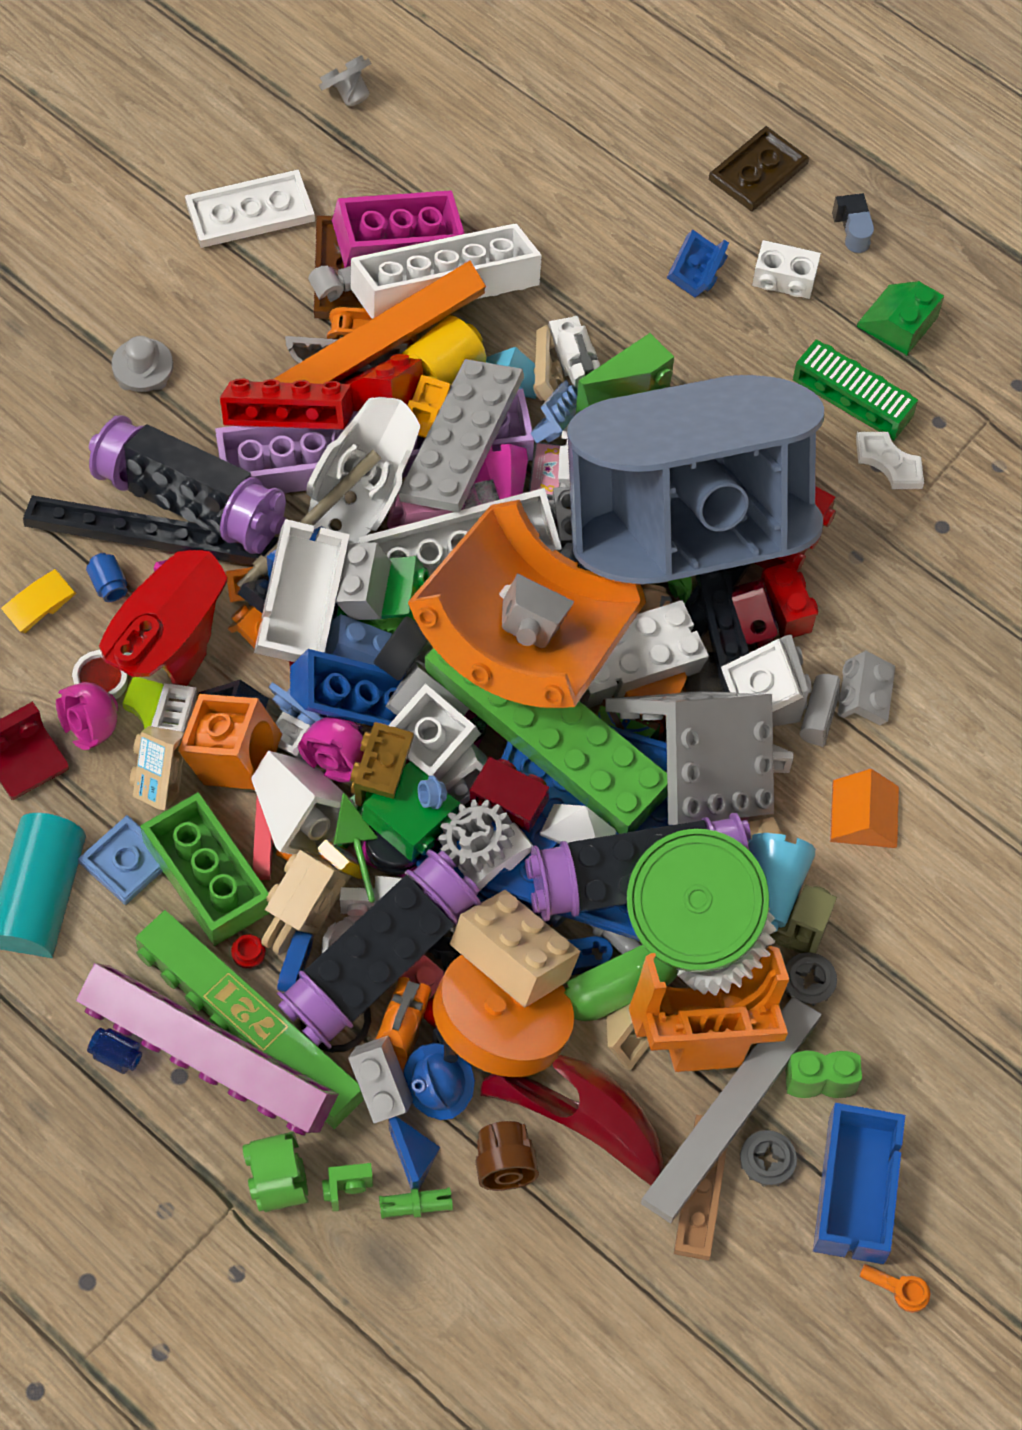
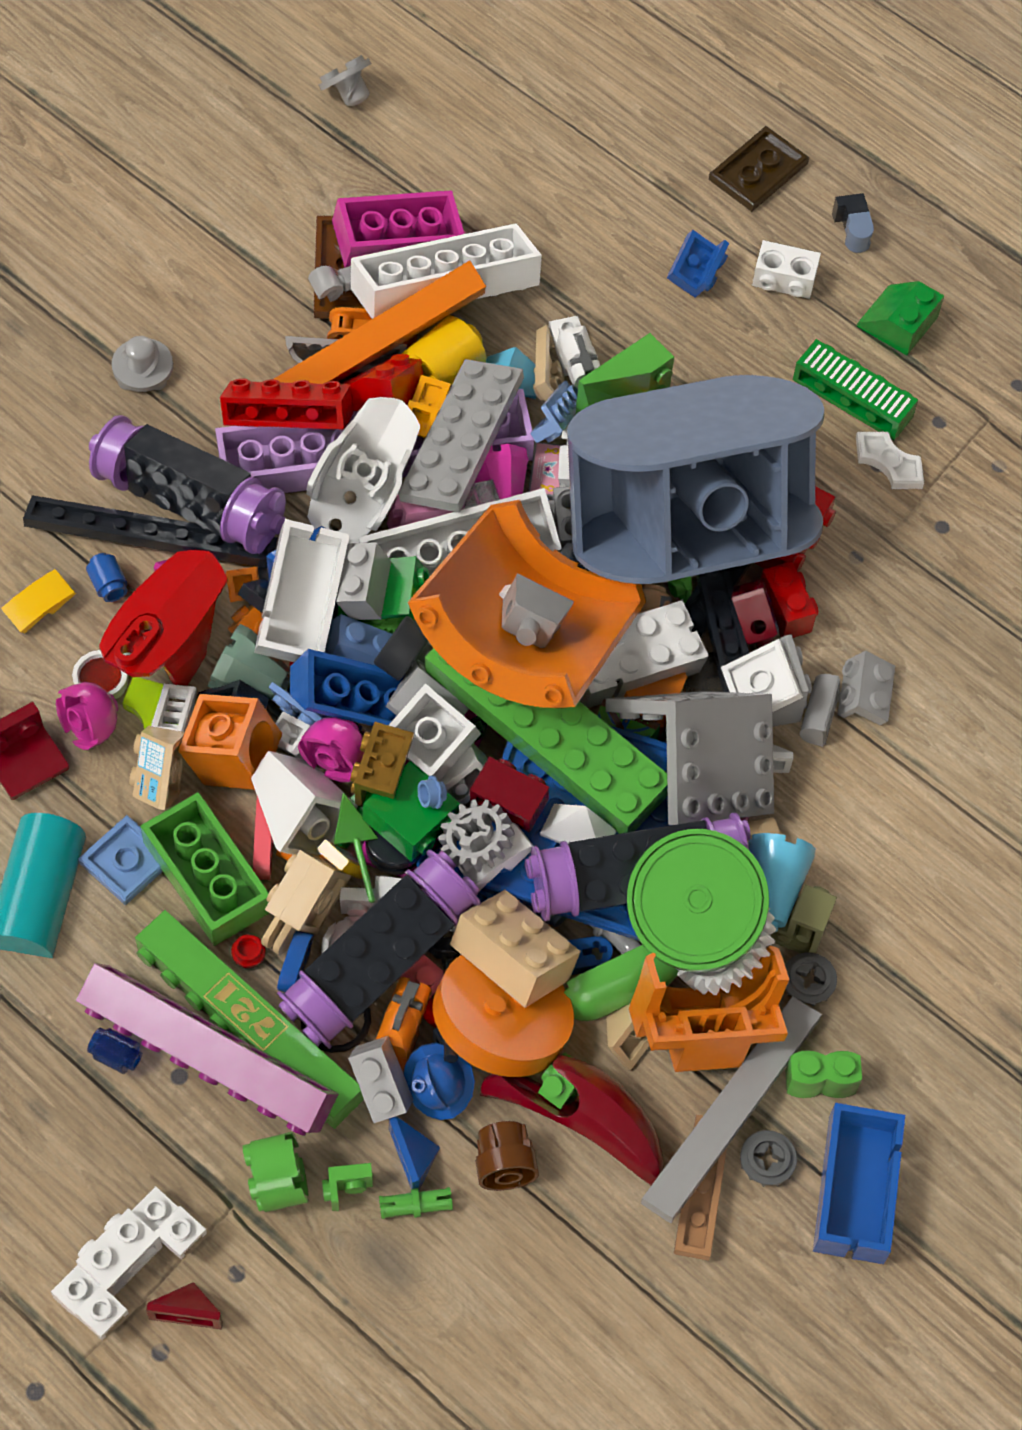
white plate [185,170,315,248] -> none
dark tan bar [237,449,382,588] -> none
orange slope [830,769,899,848] -> none
orange plate [859,1264,931,1313] -> none
none -> white bracket [51,1187,207,1340]
none -> dark red slope [146,1282,223,1330]
none -> sand green cone [208,624,290,700]
none -> bright green brick [538,1052,579,1109]

